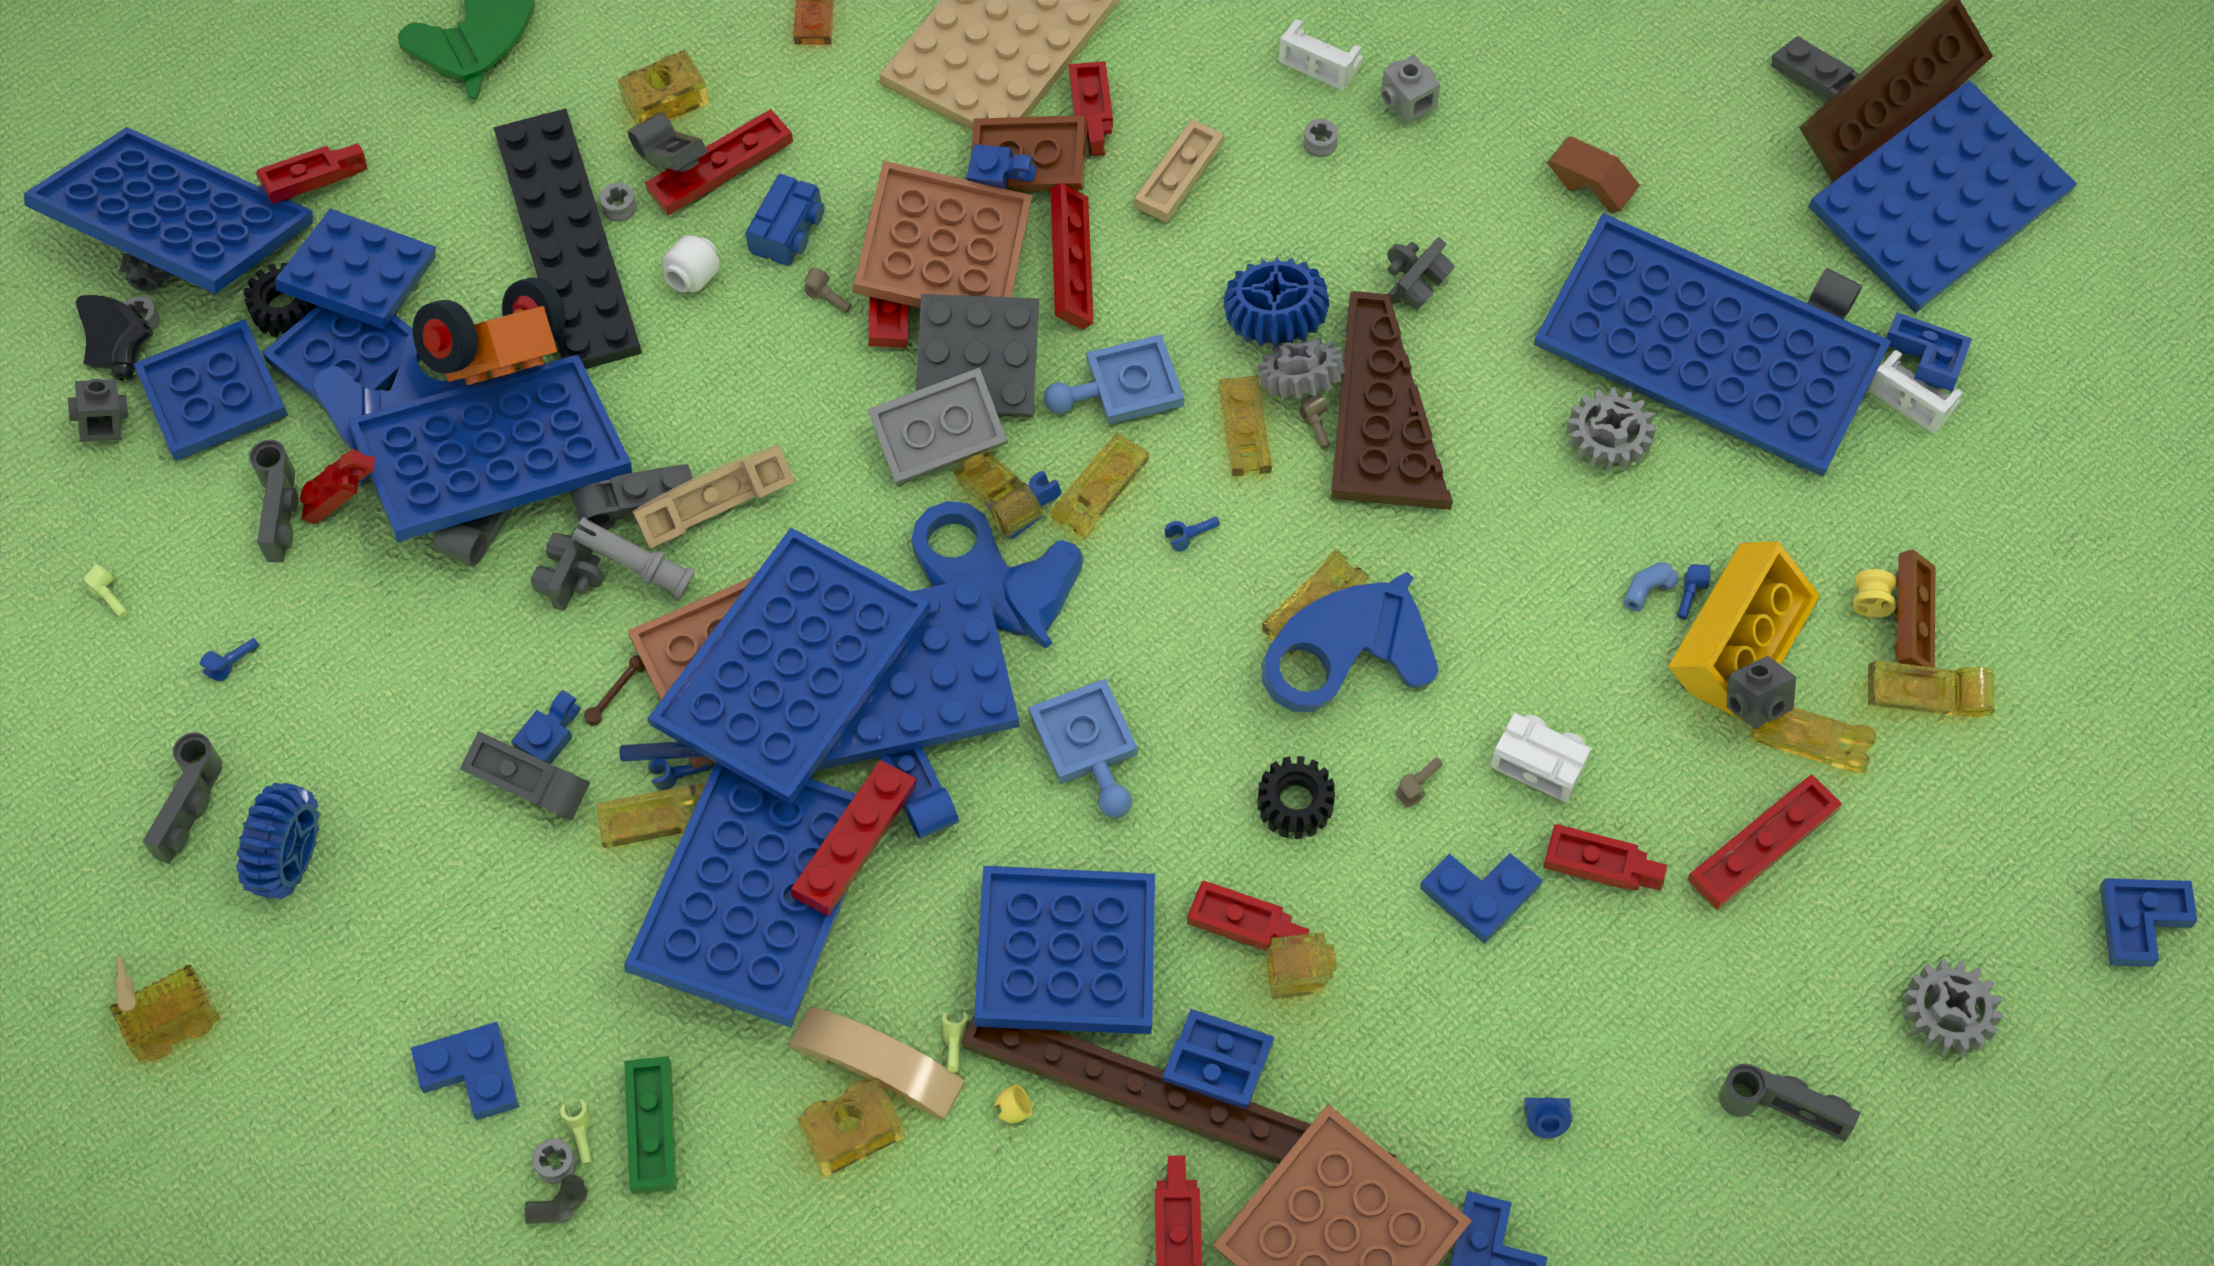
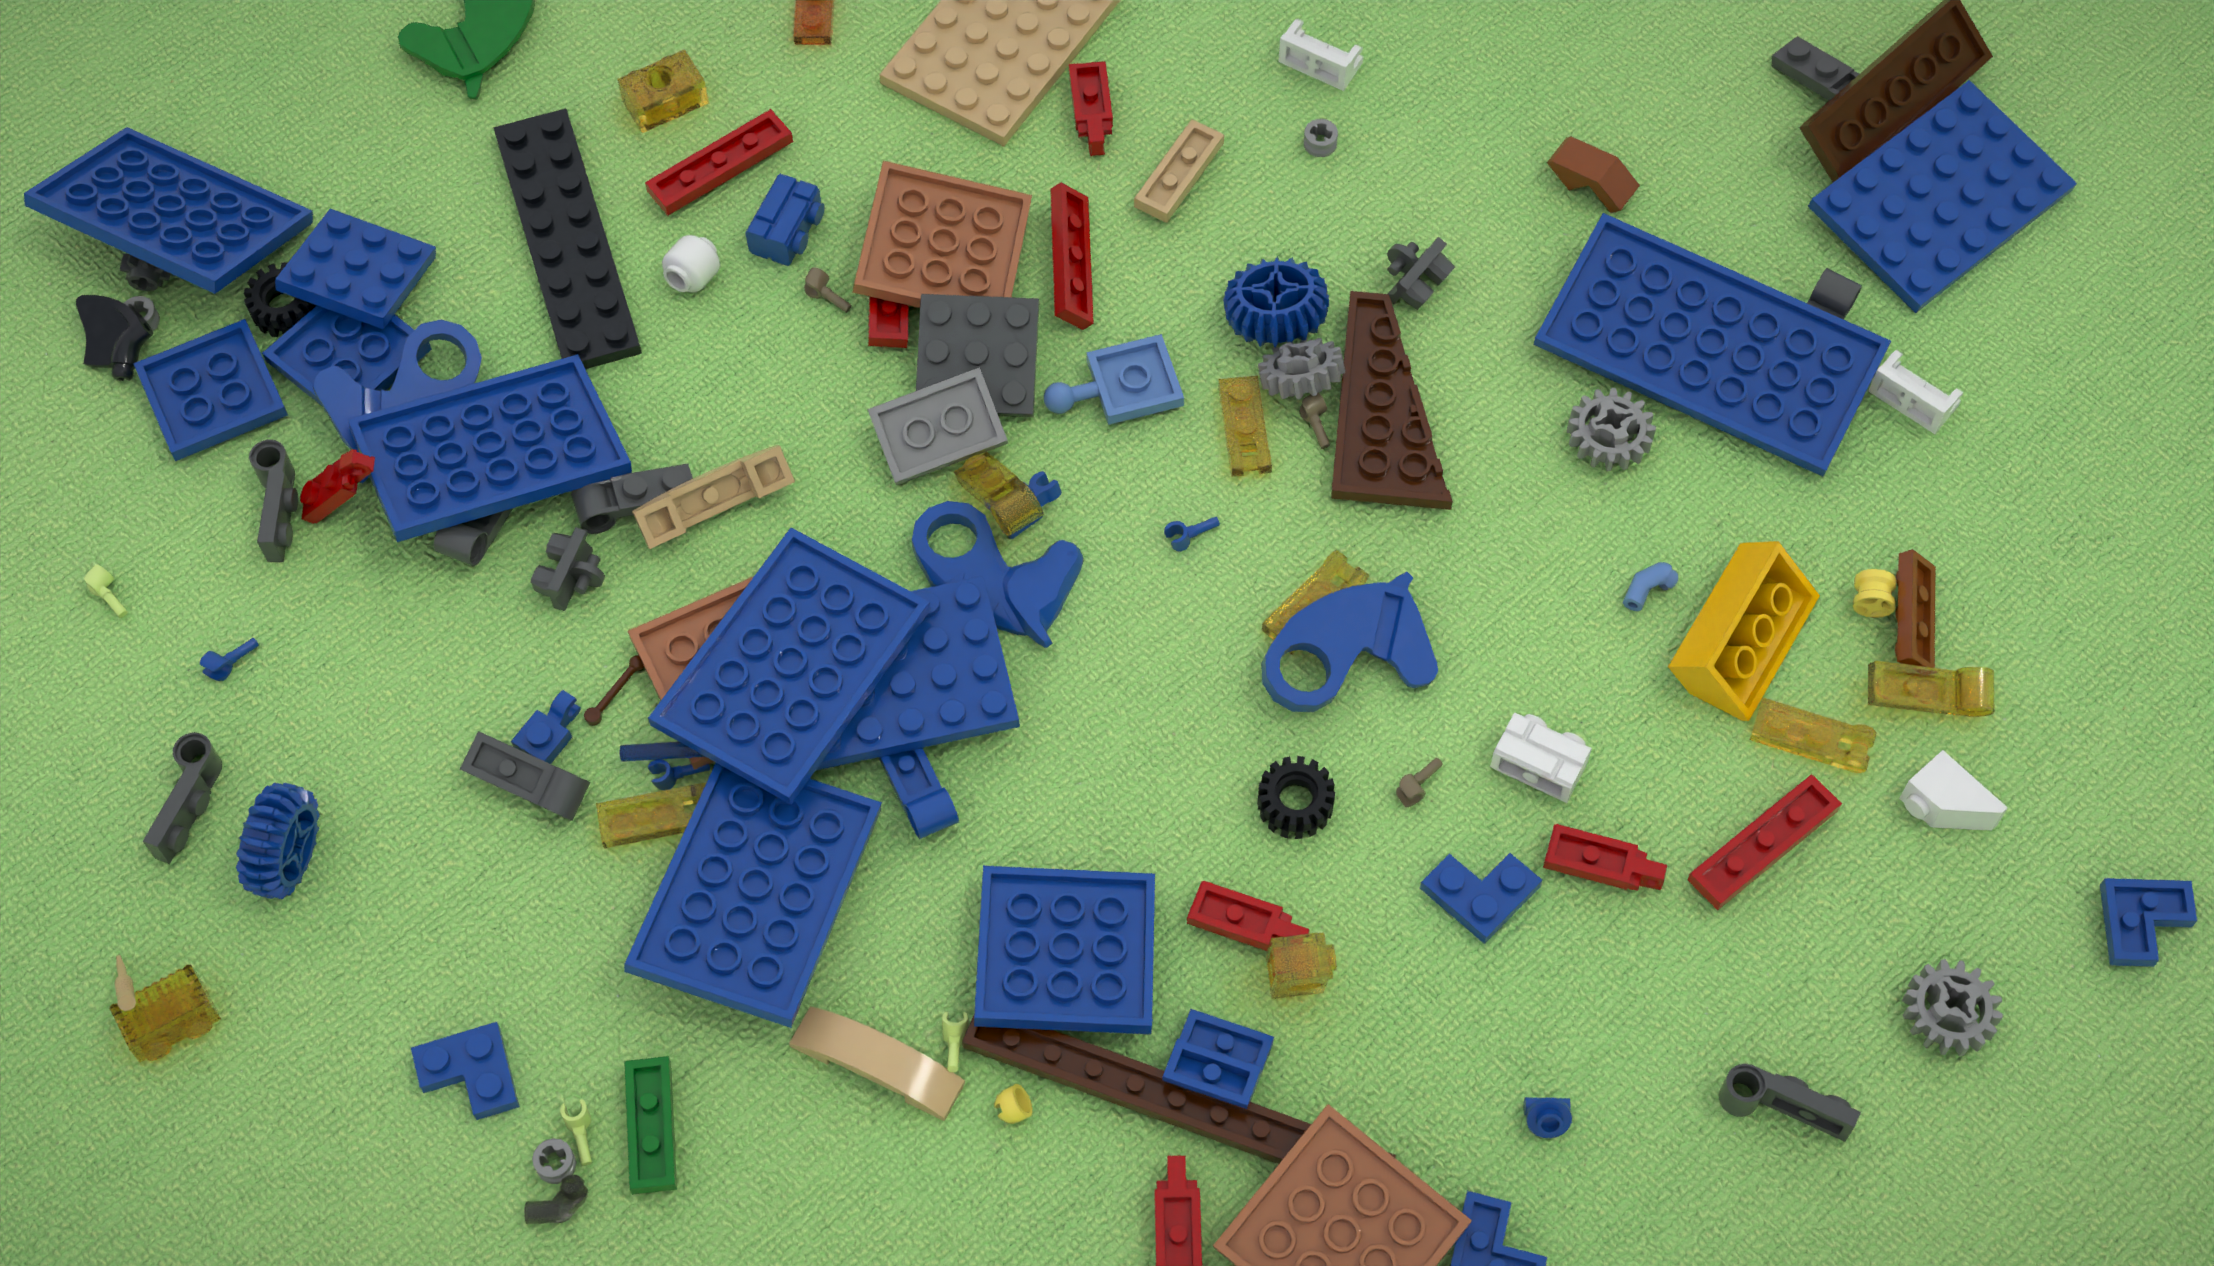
dark grey brick [68,379,128,442] -> none
red hinge [255,143,367,204] -> none
brick [412,278,566,385] -> none
light grey pin [571,517,695,601] -> none
light grey bush [600,183,637,222] -> none
dark grey plate [627,112,708,172] -> none
red plate [791,760,917,916] -> none
clear yellow brick [797,1078,905,1178] -> none
blue plate [966,144,1037,189] -> none
dark orange plate [971,115,1087,192] -> none
medium blue plate [1028,678,1138,818] -> none
clear yellow plate [1050,432,1149,539] -> none
light grey brick [1380,54,1440,124] -> none
blue hand [1677,564,1710,619] -> none
dark grey brick [1727,656,1796,729] -> none
blue plate [1886,312,1972,392] -> none
none -> white slope [1899,750,2008,831]

